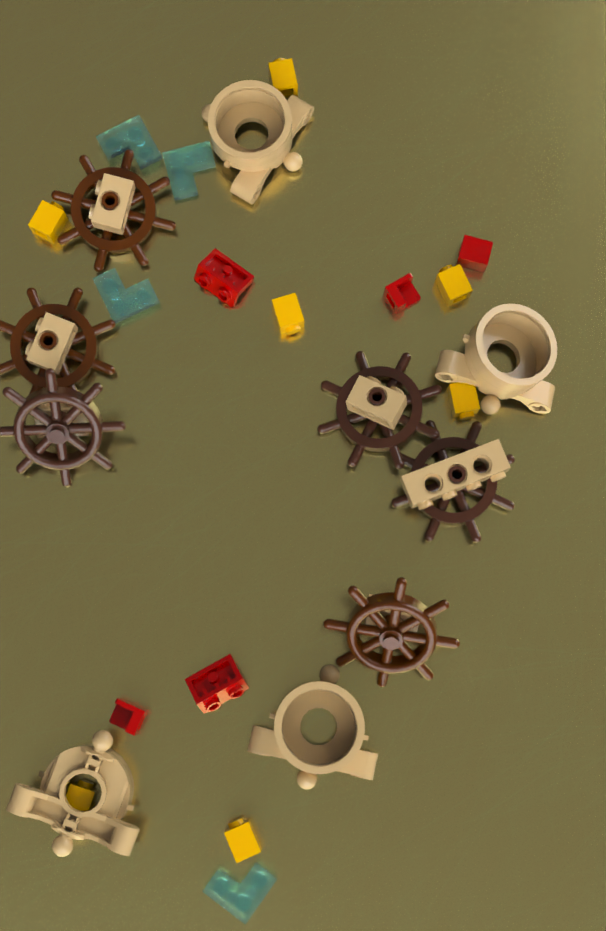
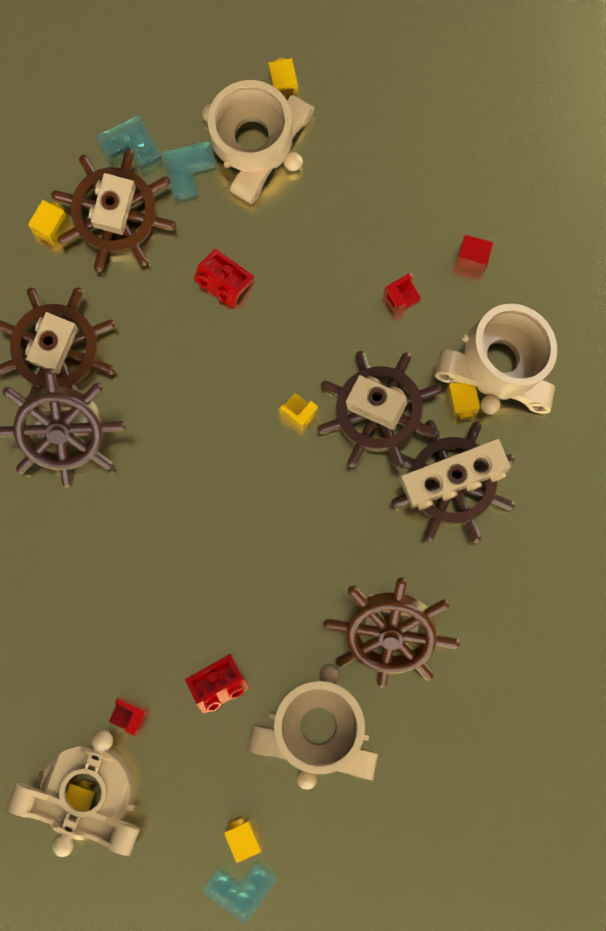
clear light blue plate [92,268,160,324] -> none
yellow brick [272,293,304,335] -> none
yellow brick [435,264,473,307] -> none
none -> yellow panel [279,393,318,431]

